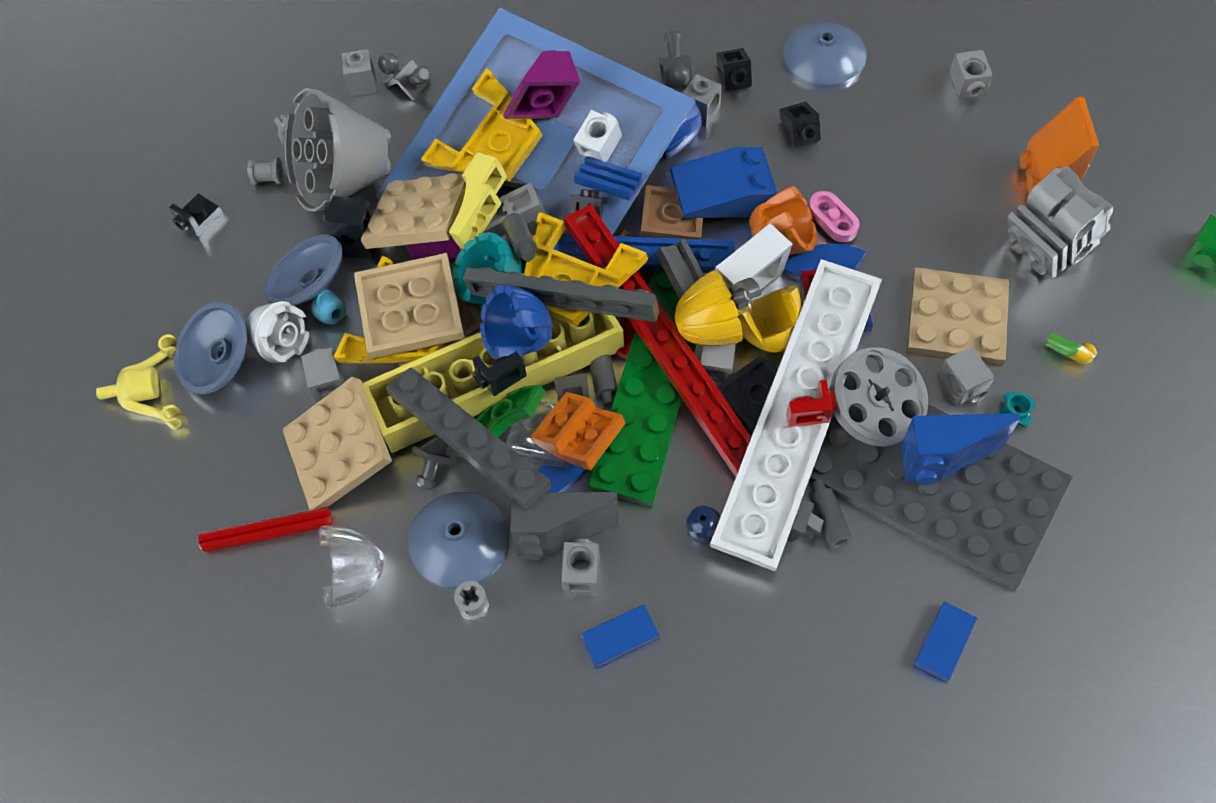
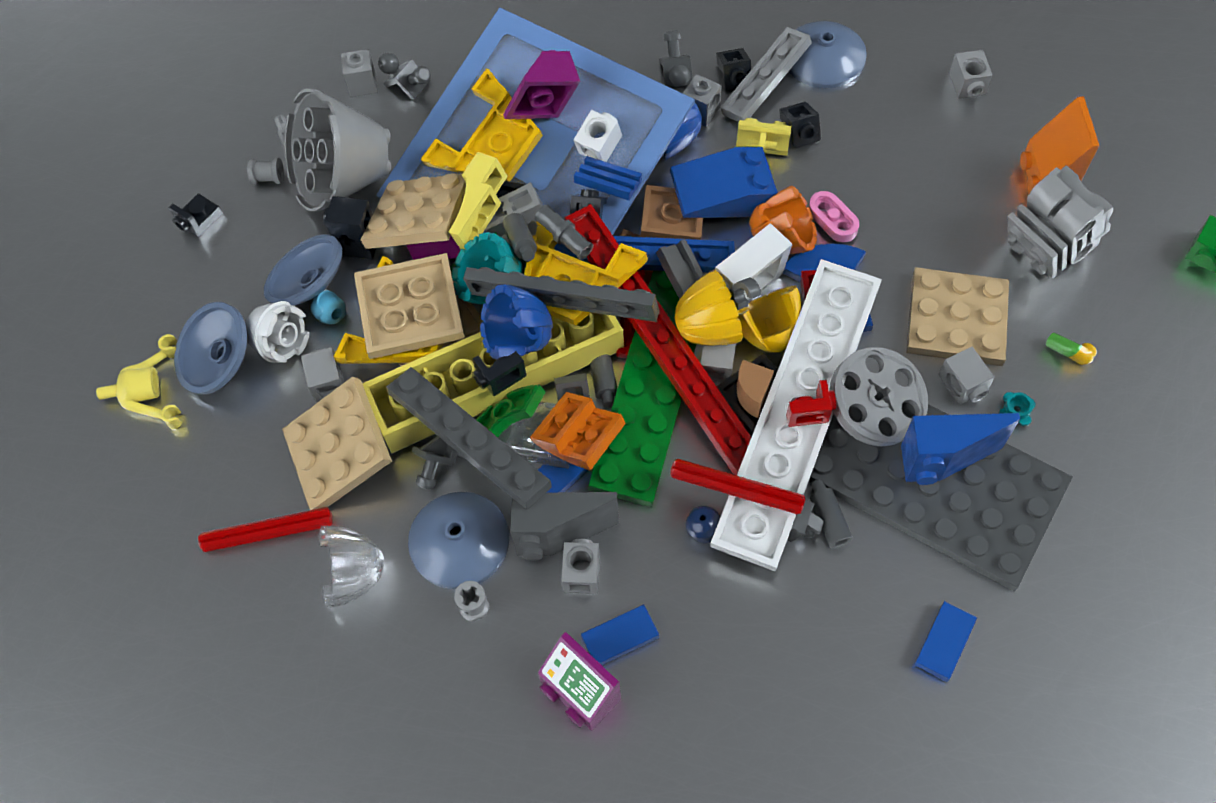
none -> dark grey pin [535,204,594,260]
none -> slope [538,632,621,731]
none -> red axle [670,459,805,514]
none -> light grey plate [720,27,812,122]
none -> light yellow hips [736,118,791,156]
none -> medium nougat brick [737,360,774,418]

